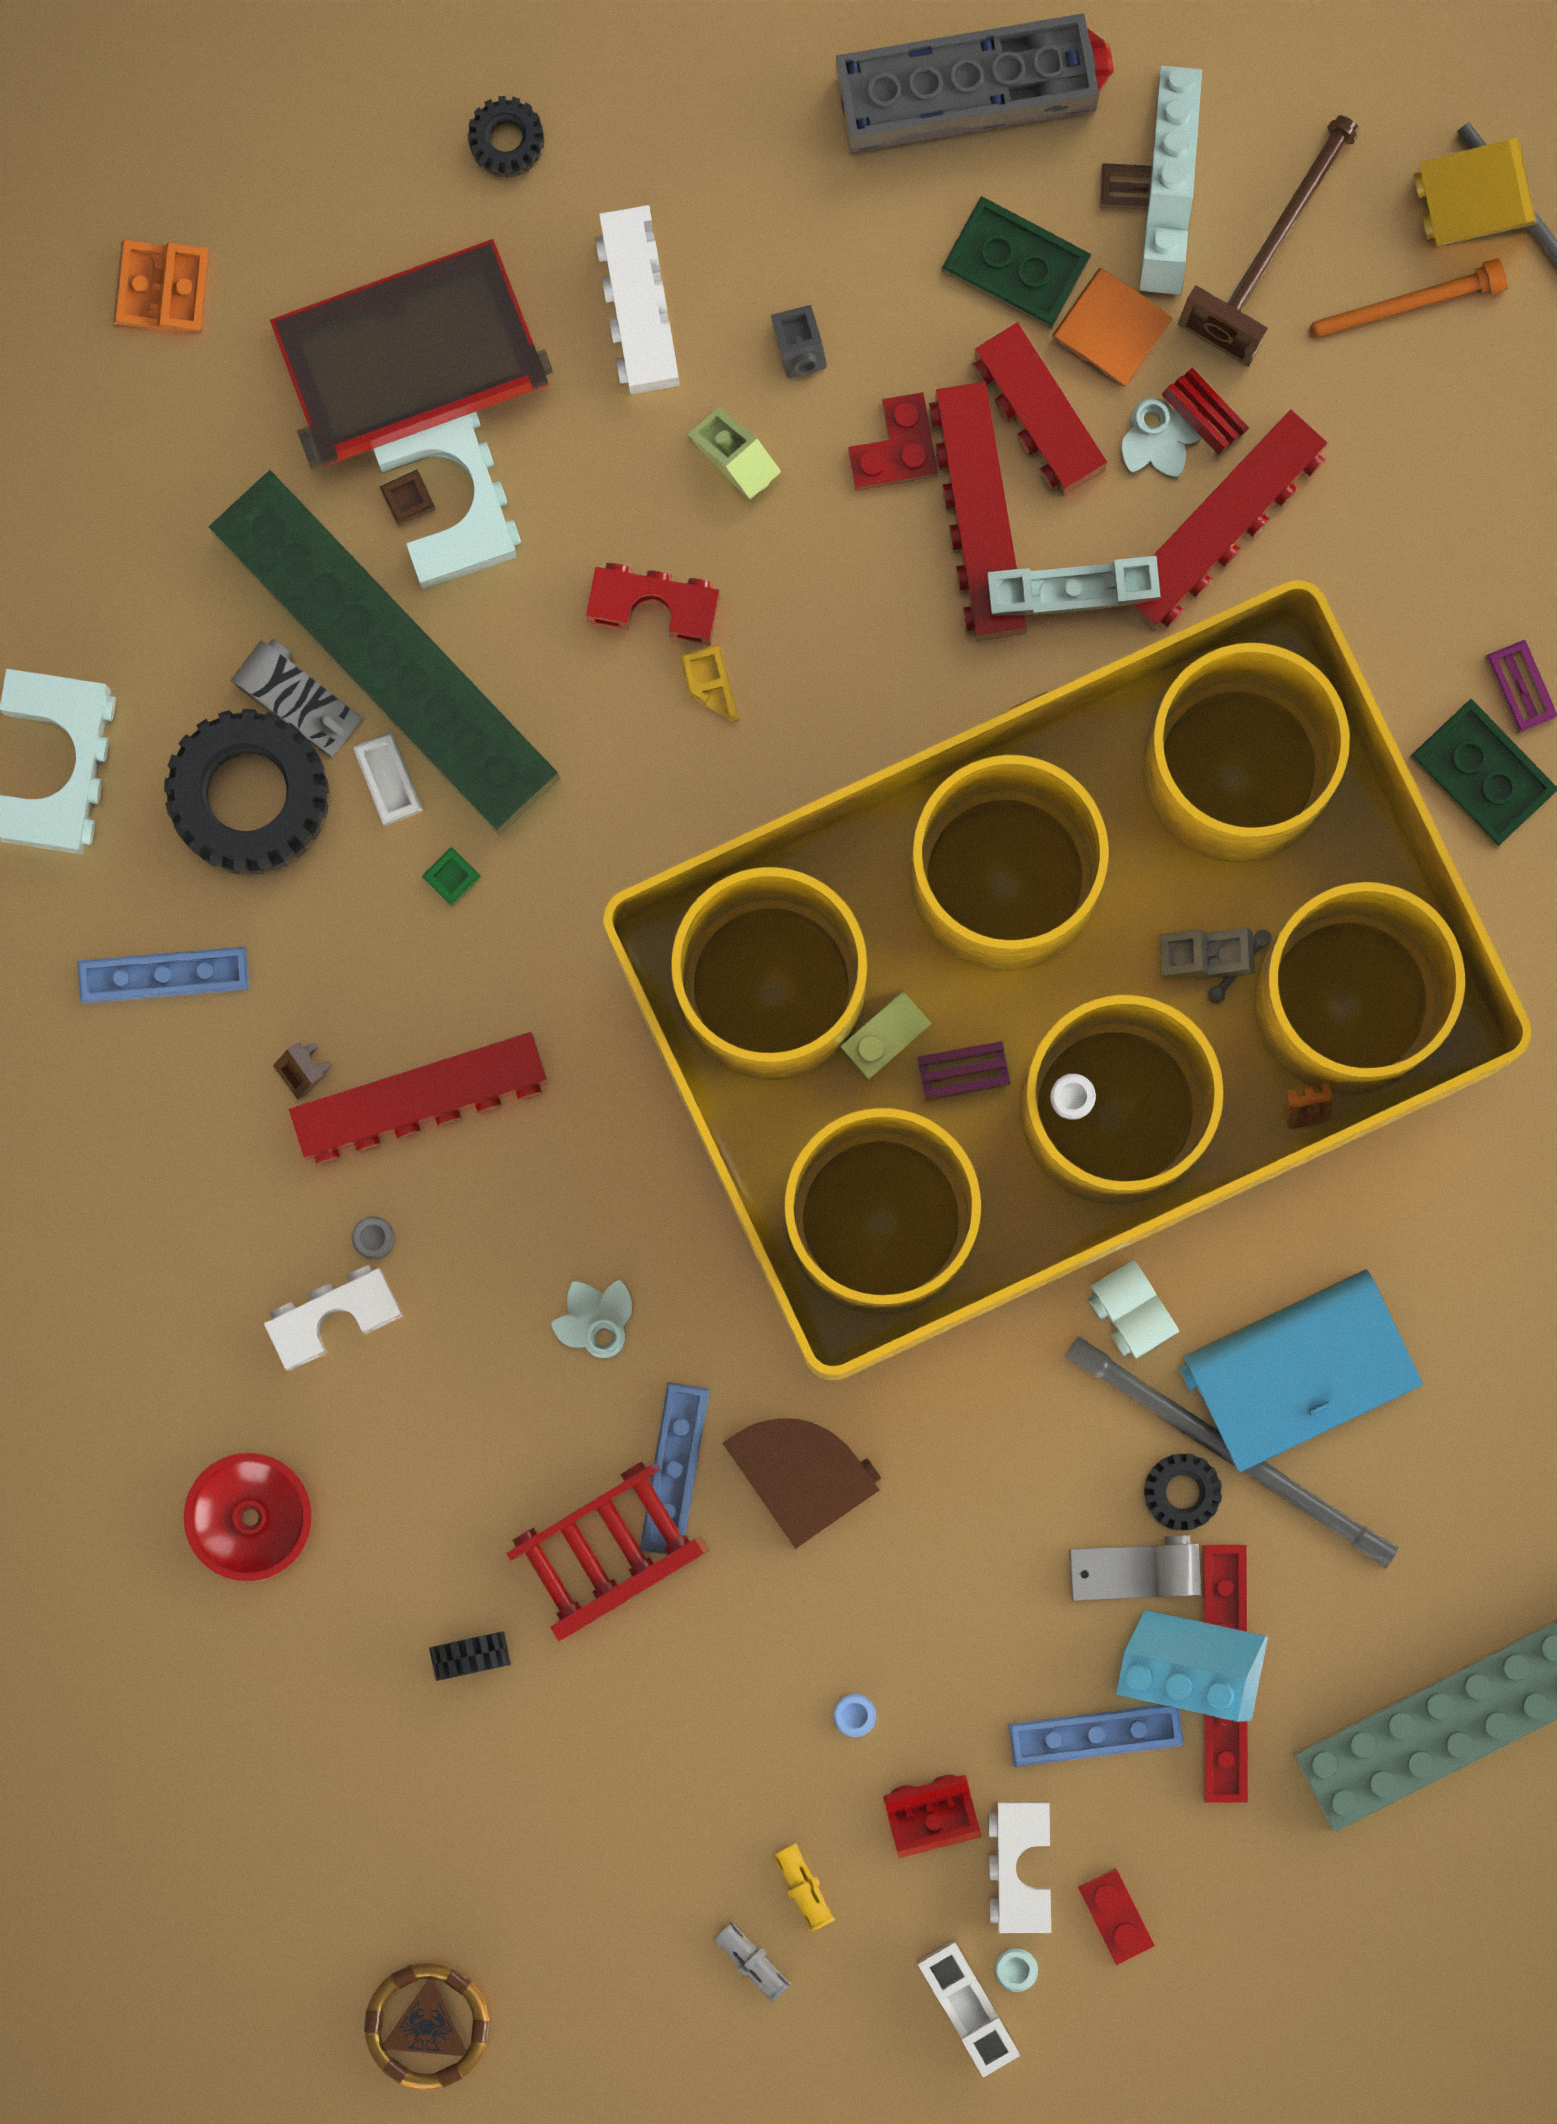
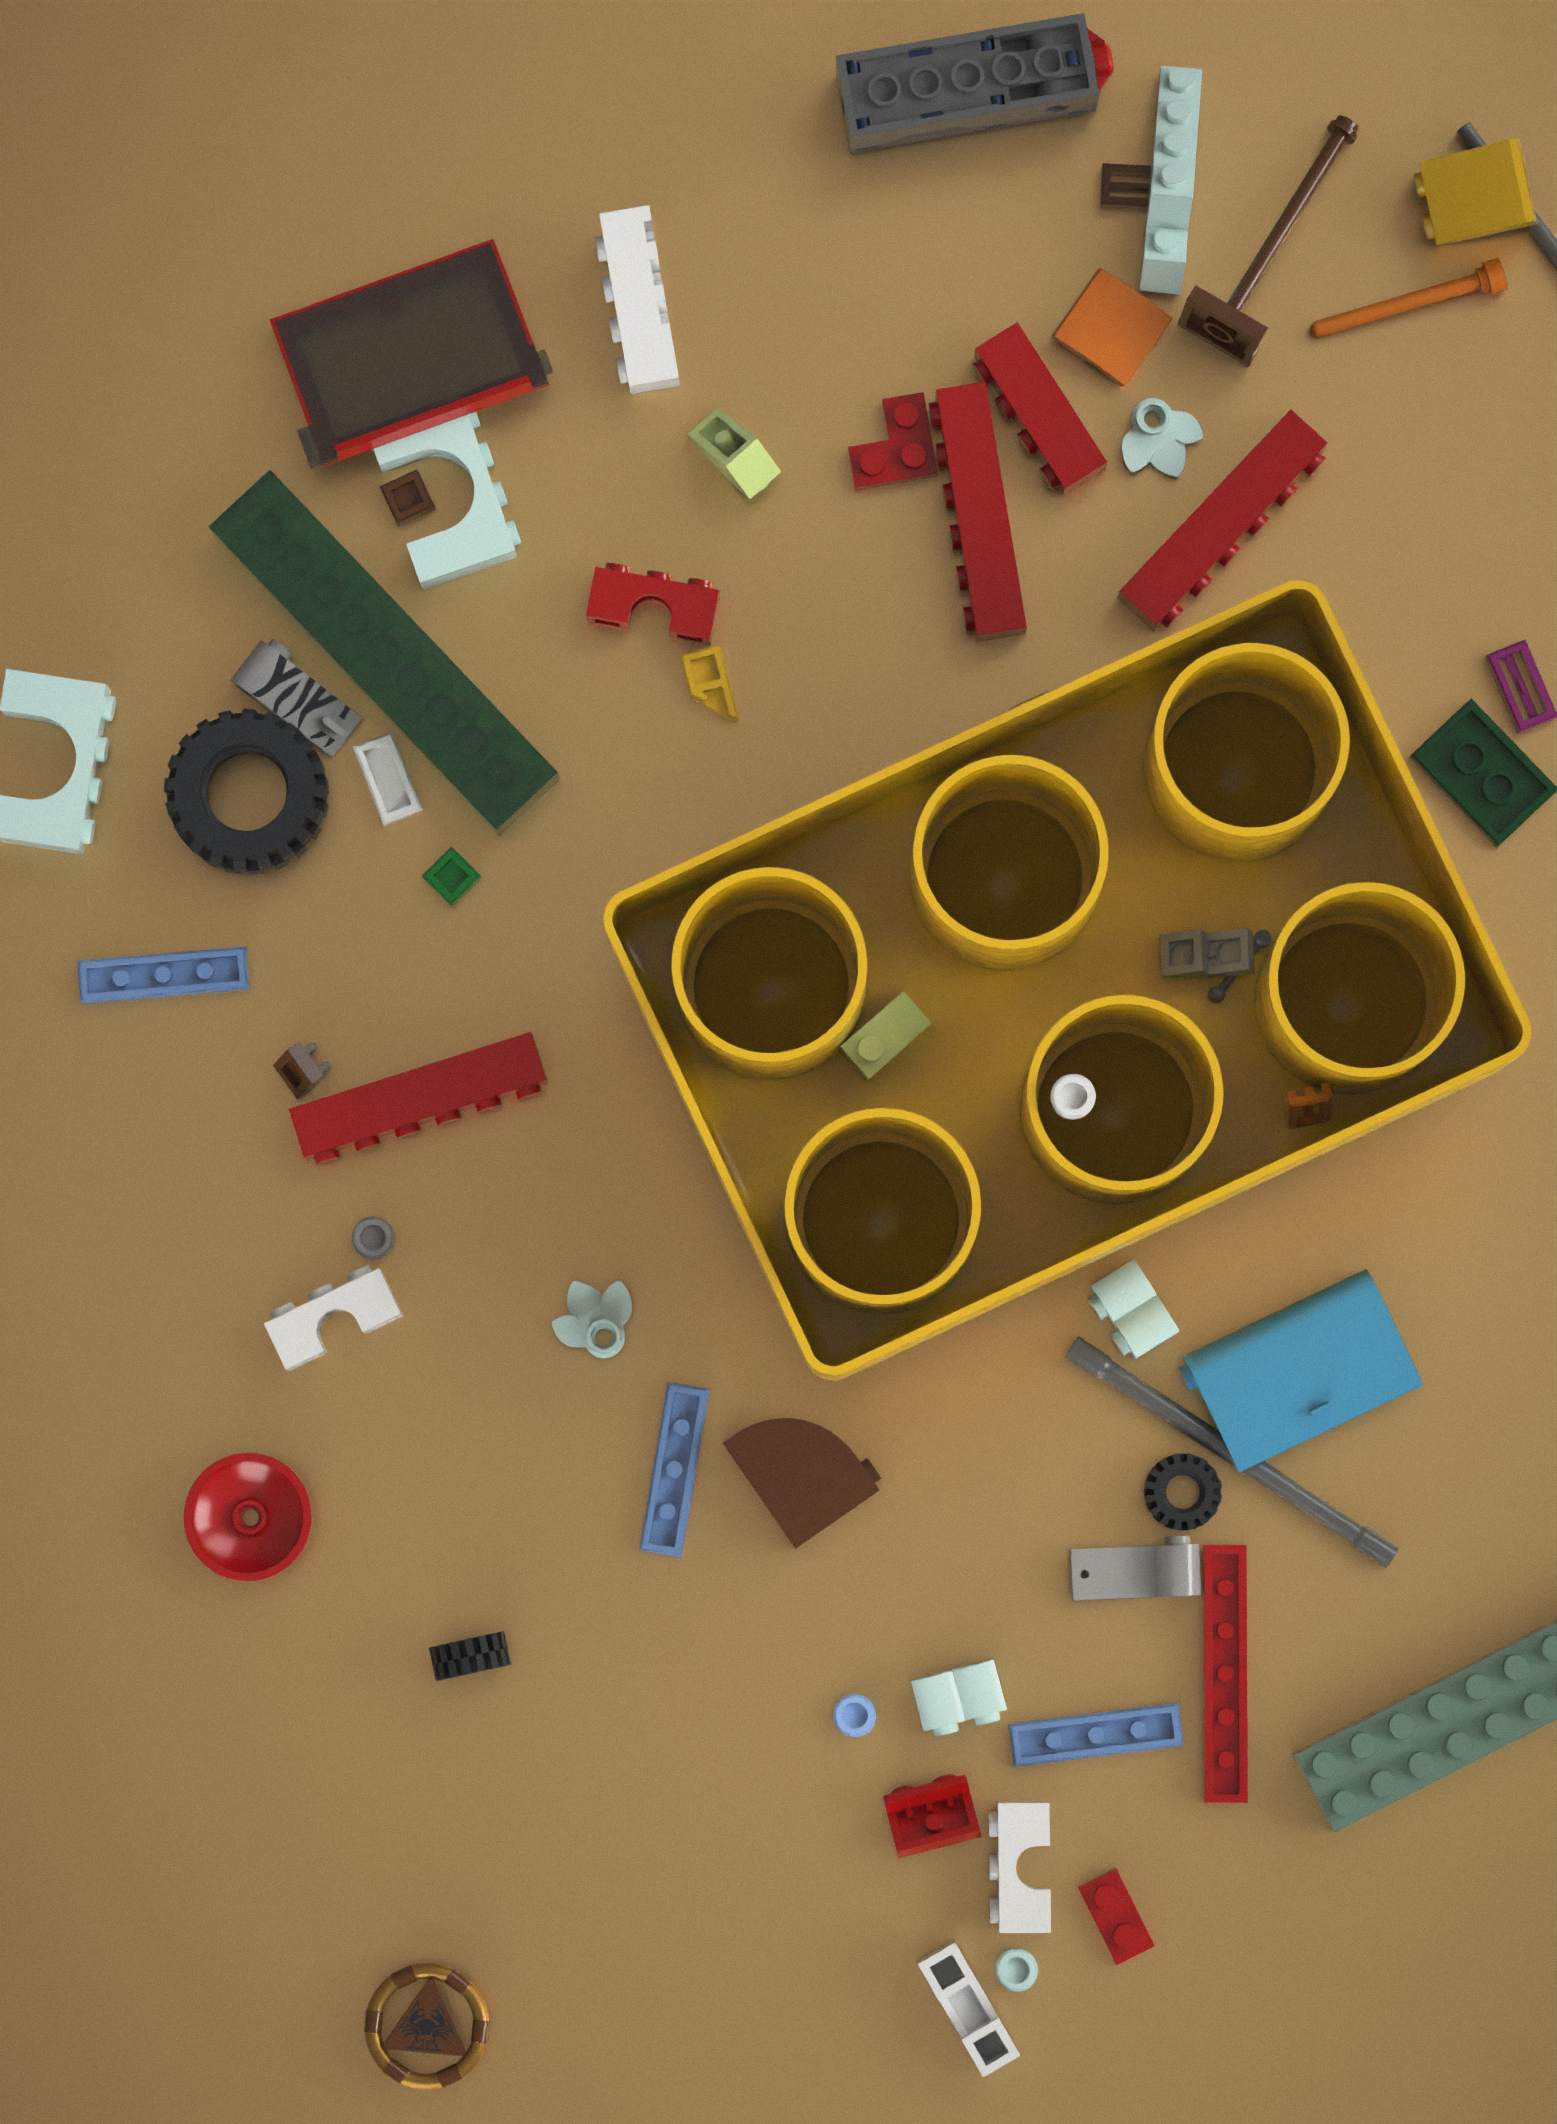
orange slope [113,239,209,332] -> none
black tyre [468,96,544,178] -> none
red fence [506,1462,709,1641] -> none
light grey pin [713,1921,792,2002] -> none
dark grey bracket [771,305,827,378] -> none
yellow pin [772,1843,835,1933] -> none
magenta tile [917,1041,1010,1101] -> none
dark green tile [941,196,1091,329] -> none
light aqua slope [988,556,1161,615] -> none
medium azure slope [1116,1610,1268,1722] -> none
red tile [1161,367,1249,455] -> none
none -> light aqua brick [911,1659,1007,1737]

